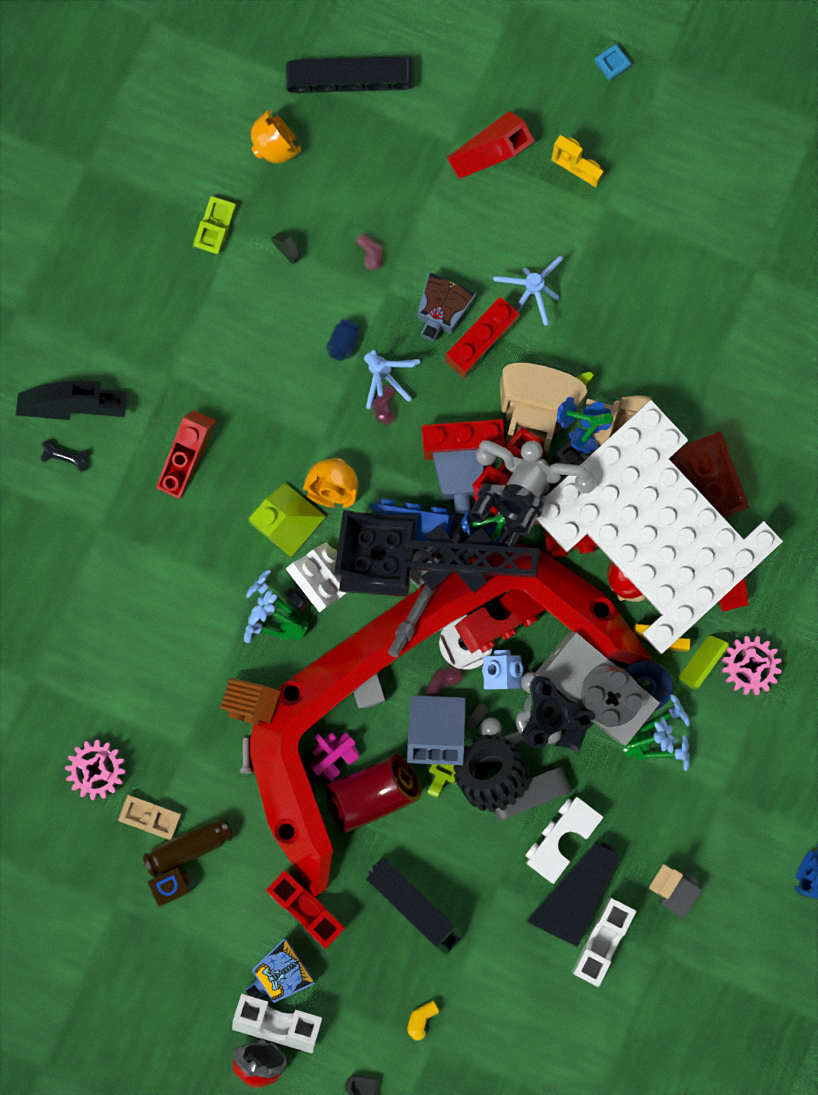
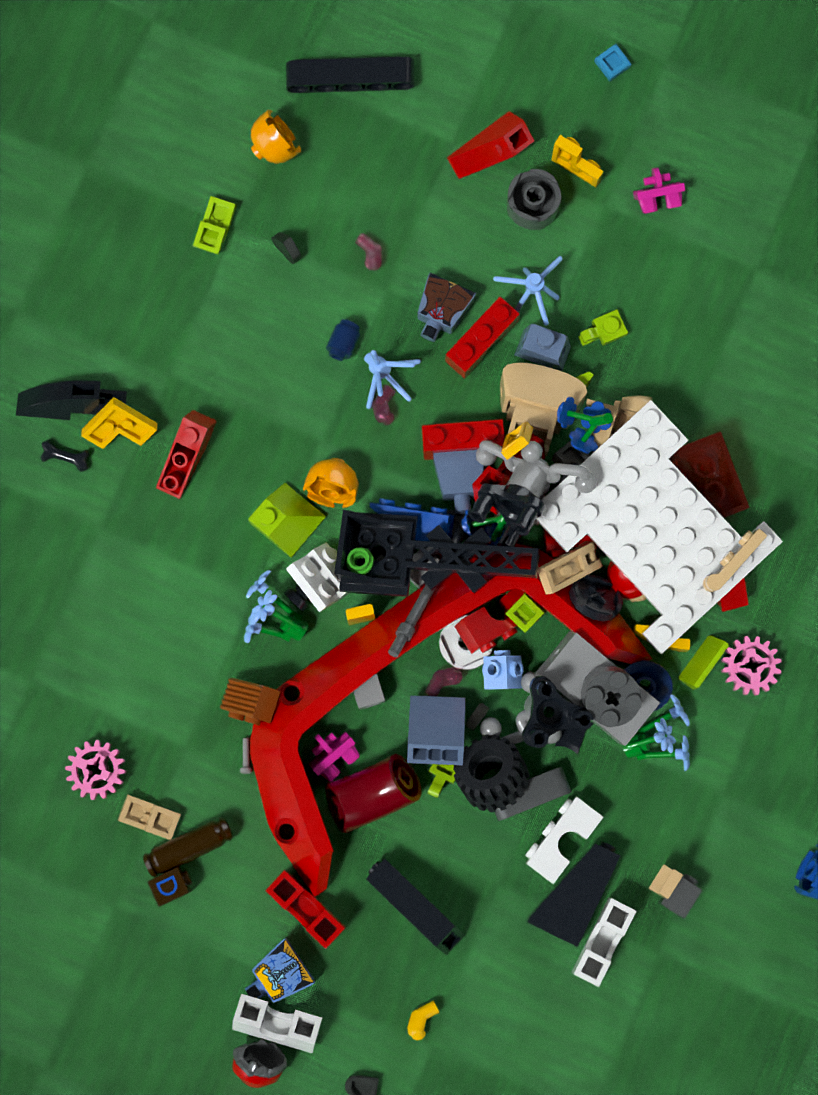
none -> yellow plate [81,397,158,449]
none -> yellow tile [345,604,375,626]
none -> bright green plate [346,547,374,575]
none -> yellow tile [501,421,533,460]
none -> lime slope [505,593,546,633]
none -> dark grey brick [507,169,561,230]
none -> sand blue torso [514,324,571,371]
none -> tan plate [538,540,603,594]
none -> black tile [569,574,623,622]
none -> lime plate [578,309,628,346]
none -> dark pink hips [633,167,685,214]
none -> tan plate [703,529,767,592]

